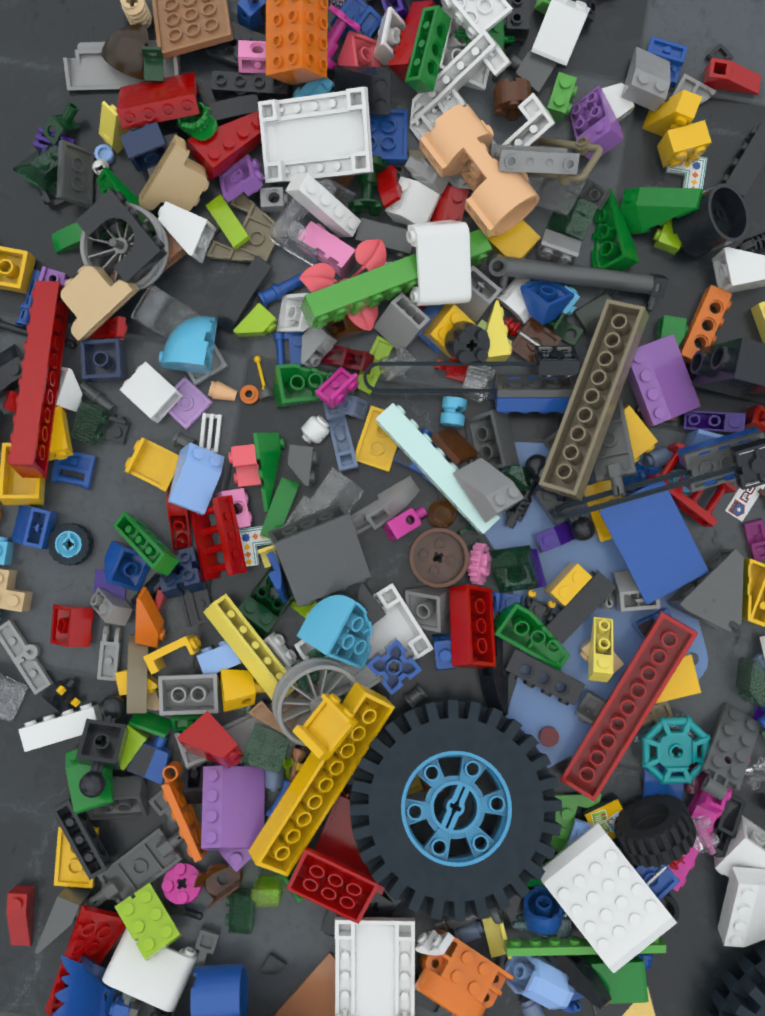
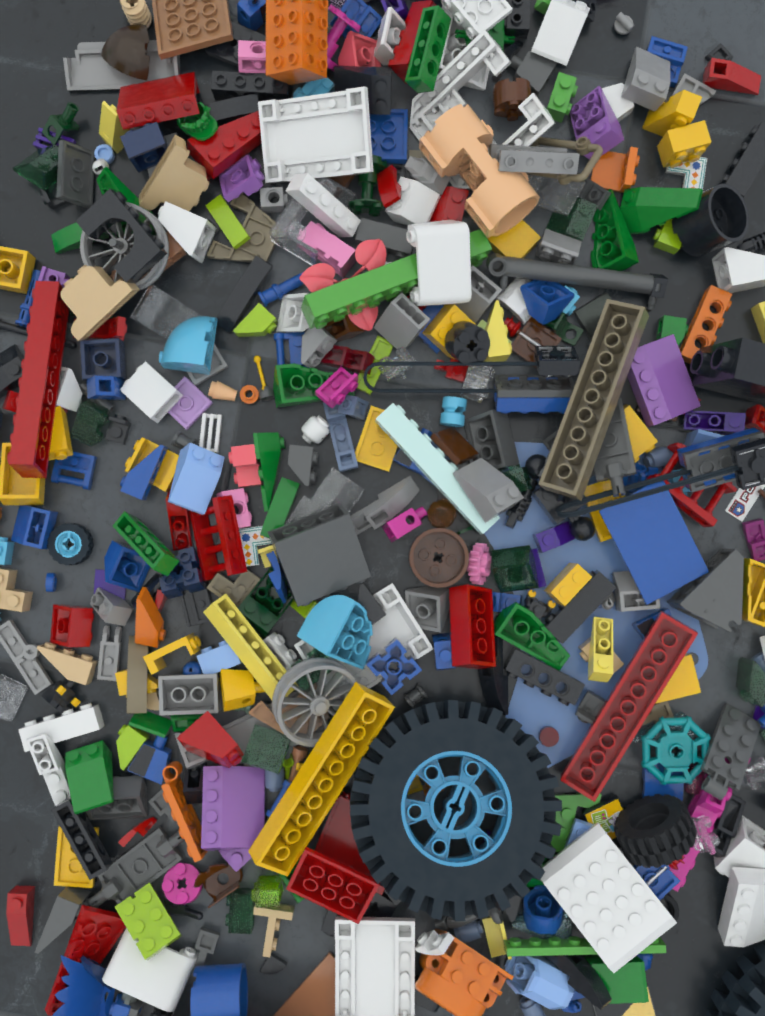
black brick [76,694,129,798] -> none
dark green bracket [141,46,164,82] -> none
yellow panel [293,693,359,760] -> none
none -> white slope [26,733,71,806]
none -> tan slope [37,642,98,685]
none -> blue tile [45,573,57,592]
none -> blue slope [87,376,126,400]
none -> red slope [118,816,157,847]
none -> blue slope [120,445,168,501]
none -> blue piece [182,661,203,675]
none -> dark tan plate [206,569,261,608]
none -> tan bracket [253,900,295,958]
none -> orange bracket [591,147,640,193]
none -> light grey plate [614,12,634,35]

